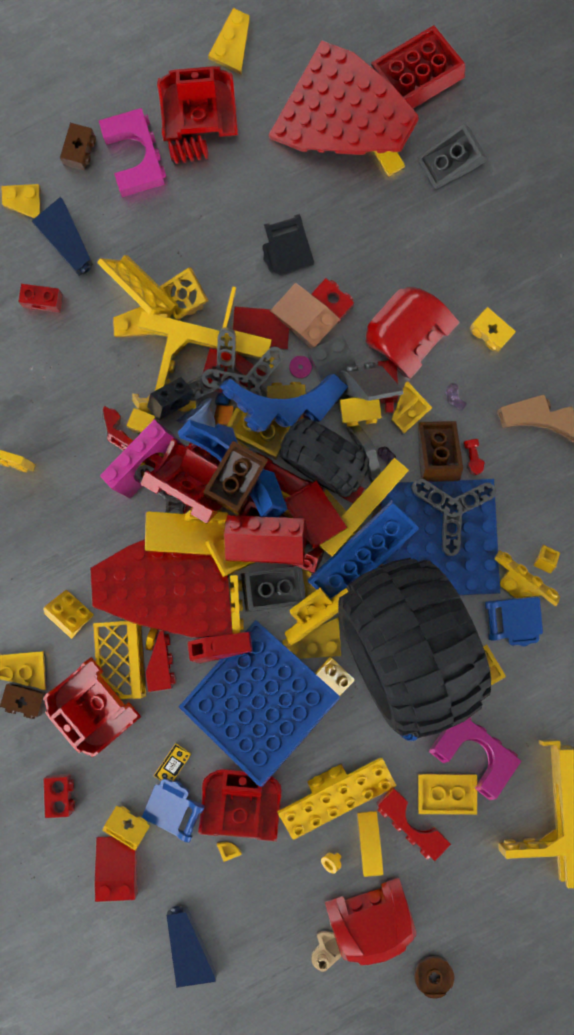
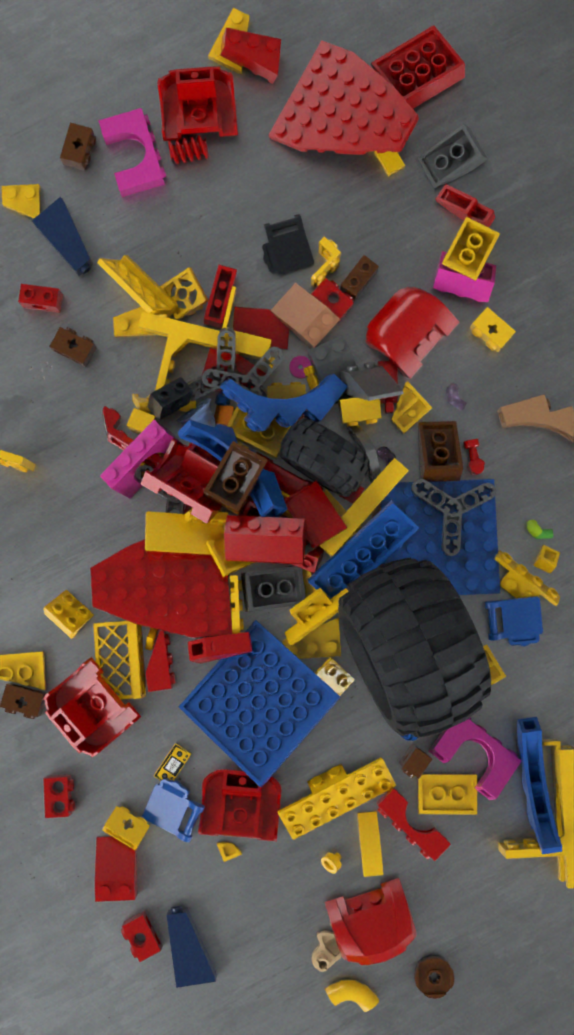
none -> reddish brown brick [49,327,96,368]
none -> red brick [121,910,163,962]
none -> red brick [204,265,237,329]
none -> red wedge [220,27,281,84]
none -> yellow axle [304,365,319,390]
none -> yellow bracket [311,236,341,288]
none -> yellow cylinder [325,980,379,1012]
none -> reddish brown brick [340,255,379,302]
none -> reddish brown brick [399,743,433,779]
none -> dark pink slope [433,251,496,303]
none -> red slope [435,184,496,228]
none -> yellow slope [442,217,500,281]
none -> blue arch [517,717,562,854]
none -> arm [527,519,553,539]

